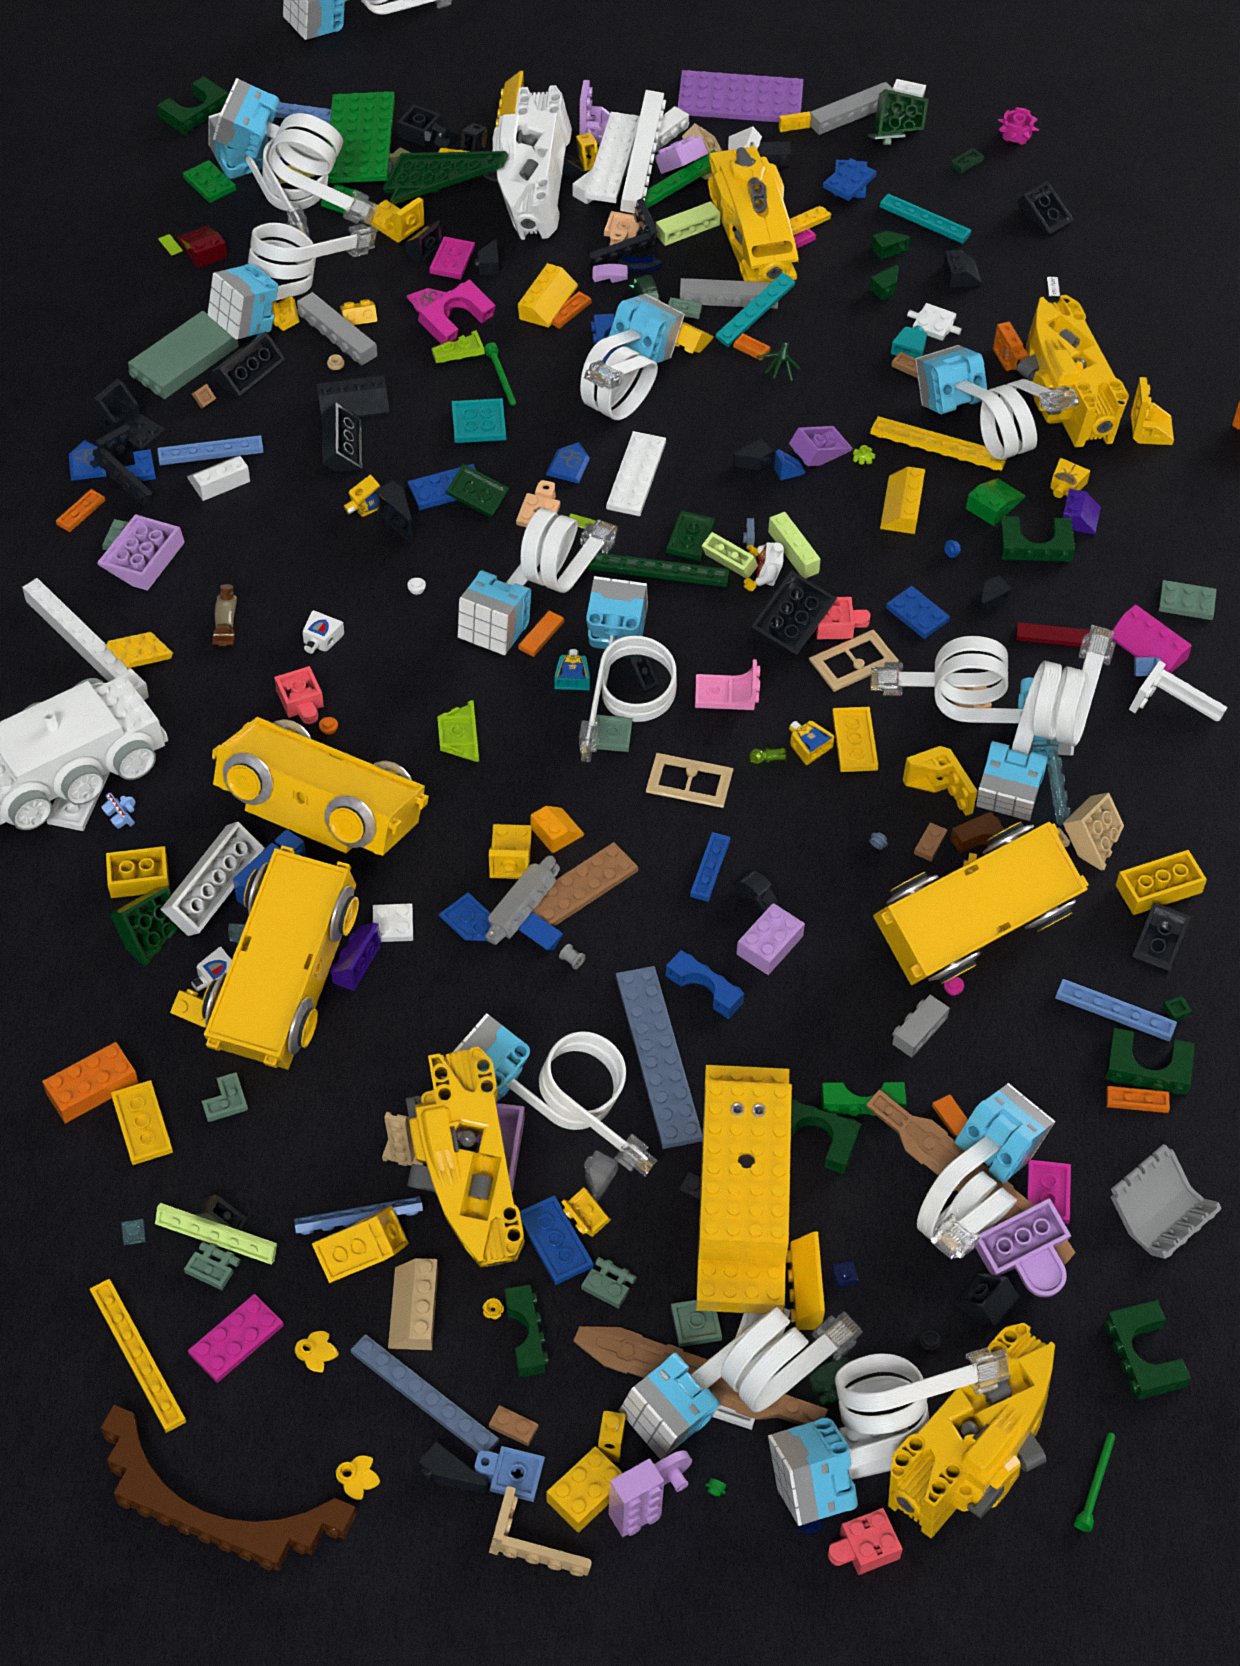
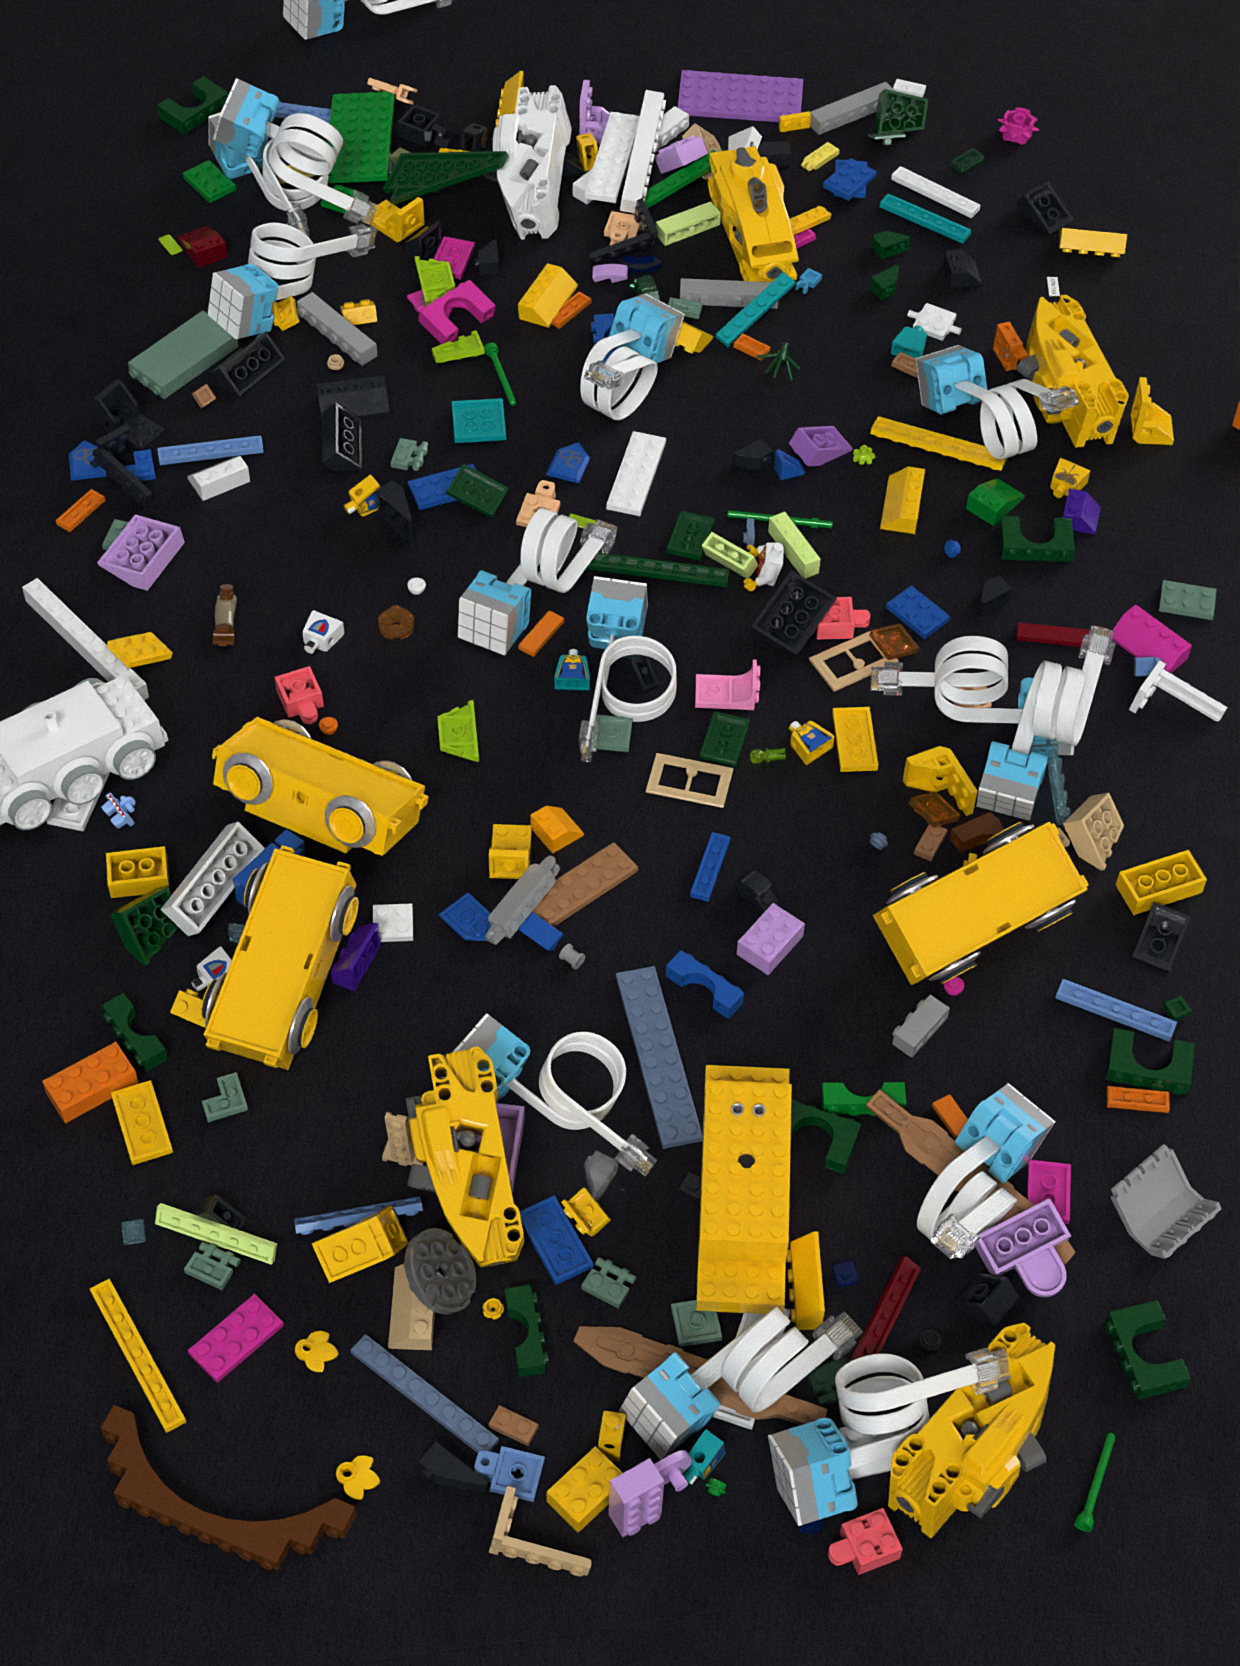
none -> dark green arch [102,993,168,1072]
none -> light nougat plate [367,78,417,105]
none -> clear orange plate [378,605,414,640]
none -> sand green plate [391,438,428,471]
none -> dark grey plate [404,1228,476,1315]
none -> lime wing [414,256,455,306]
none -> teal torso [682,1429,726,1485]
none -> dark green plate [700,711,750,767]
none -> green bar [727,510,833,529]
none -> dark azure plate [796,268,822,294]
none -> light yellow hinge [801,142,839,171]
none -> dark red plate [849,1256,921,1376]
none -> clear orange plate [869,623,919,660]
none -> white plate [891,166,980,218]
none -> clear orange plate [908,791,961,828]
none -> yellow slope [1059,228,1127,257]

